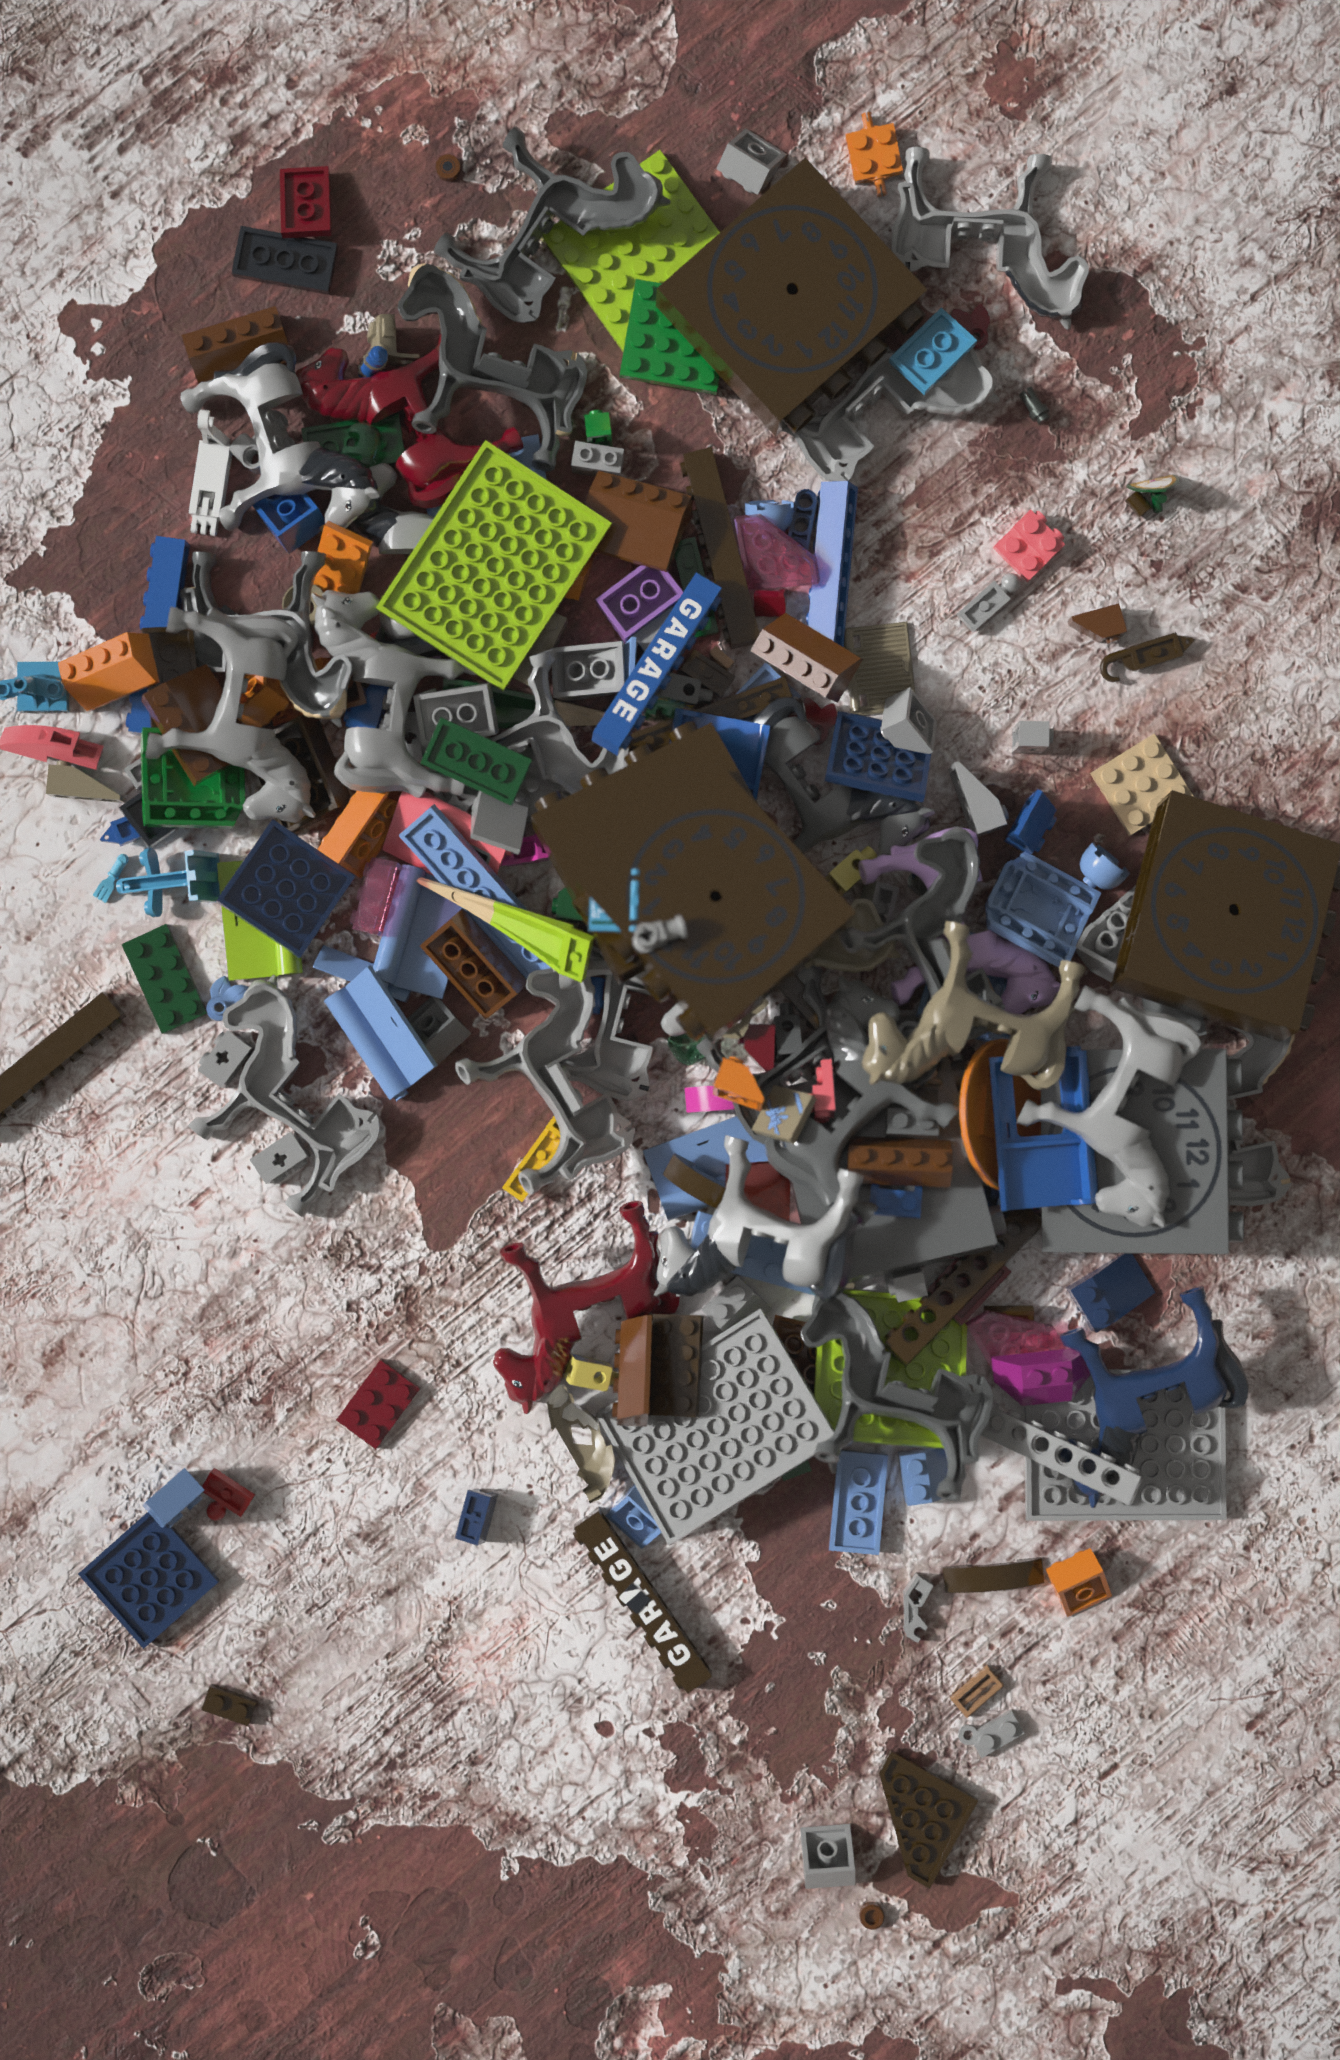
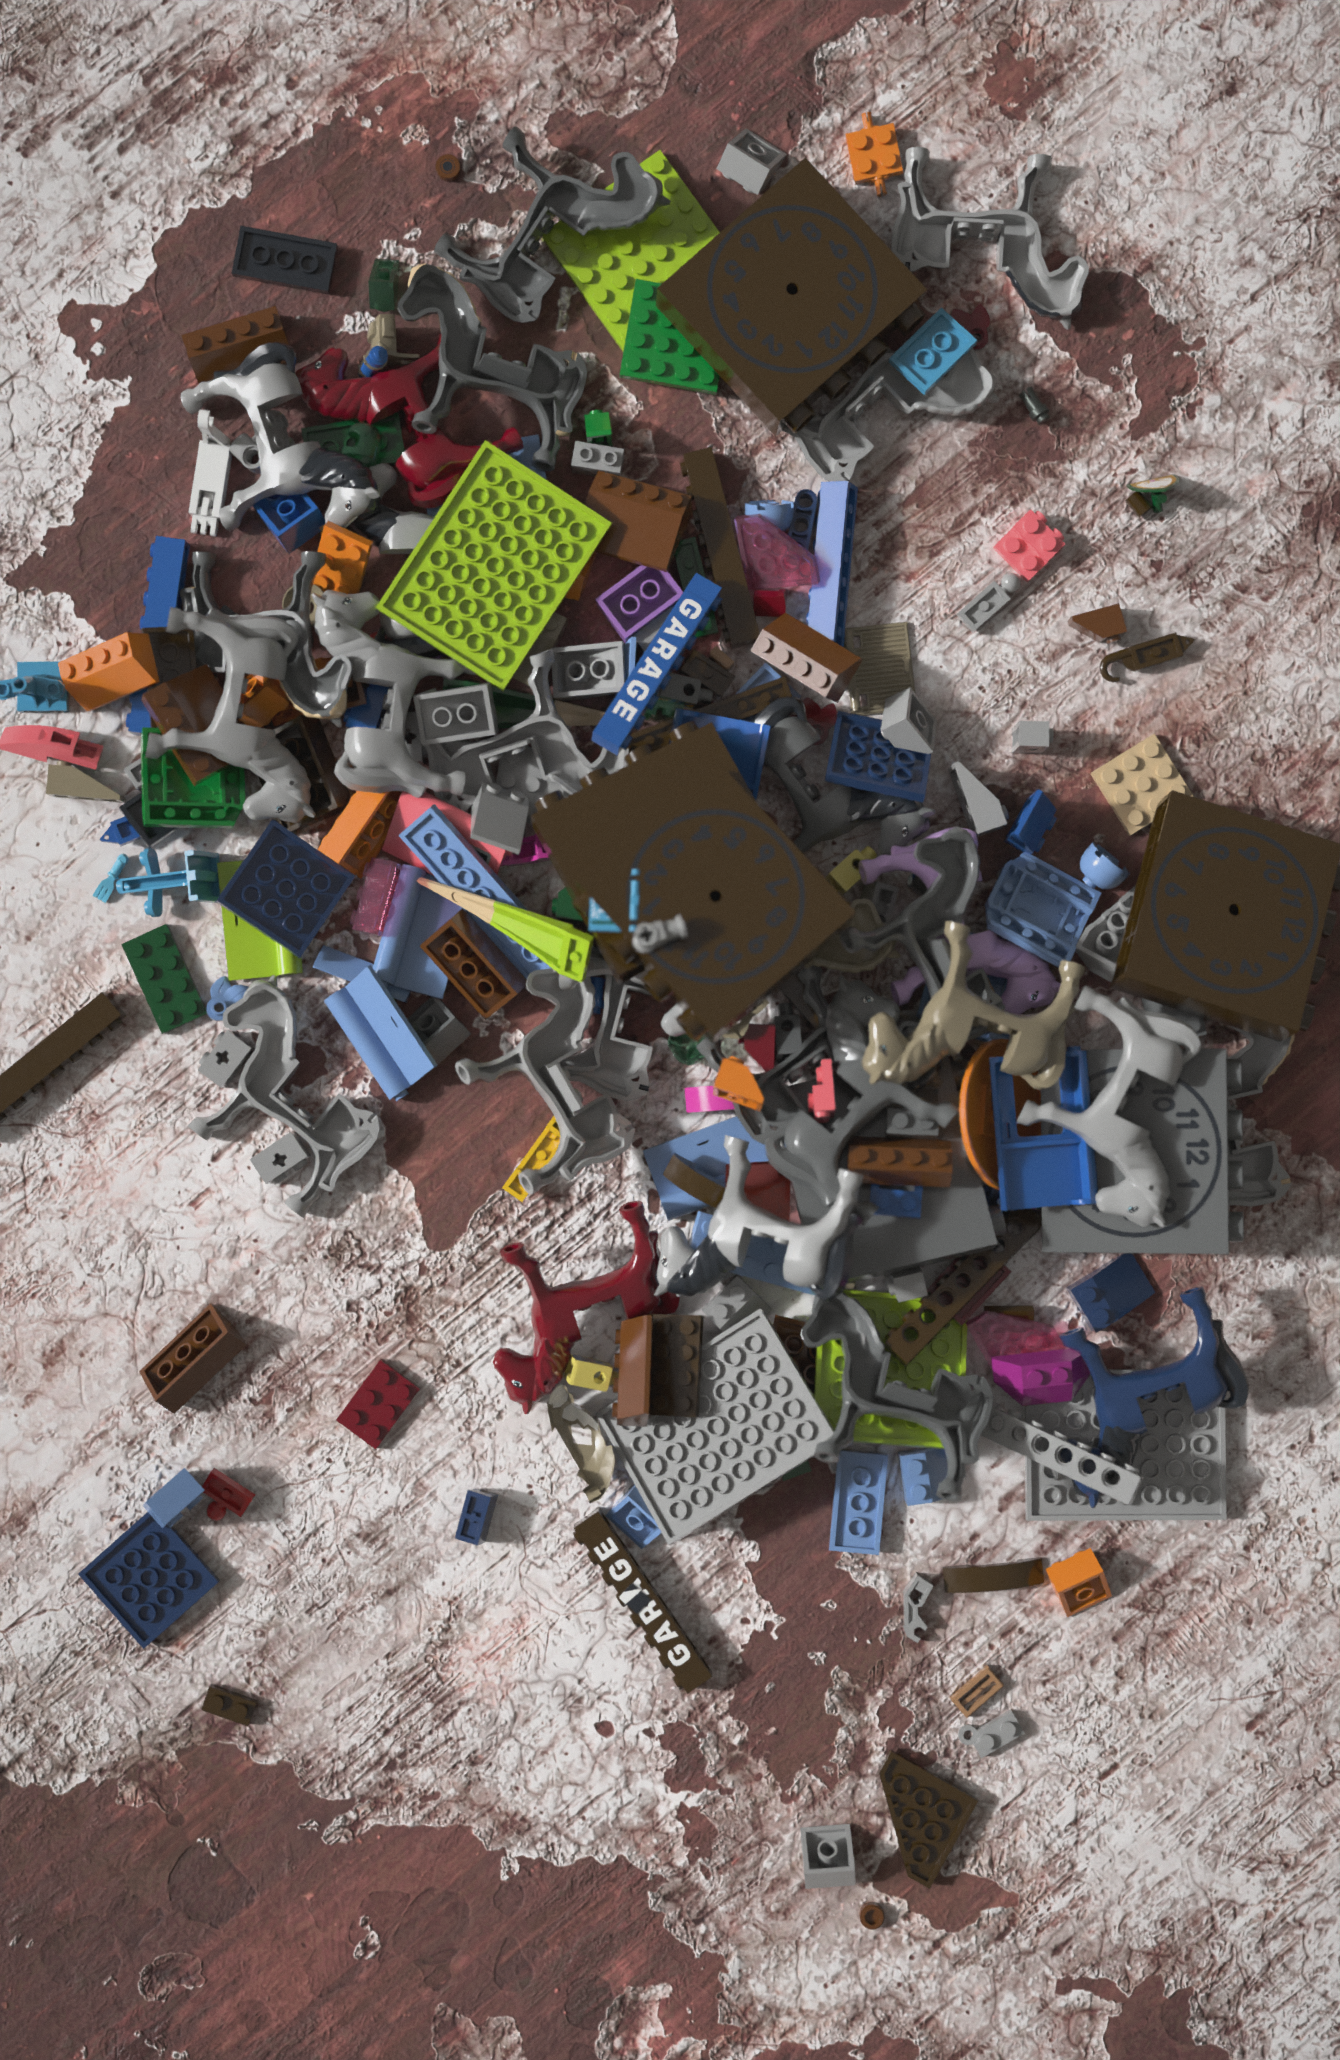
dark red plate [280,166,332,239] -> none
dark green plate [421,717,533,806] -> none
dark tan tile [752,1085,817,1144] -> none
none -> reddish brown slope [139,1303,246,1414]
none -> clear green slope [368,259,400,312]

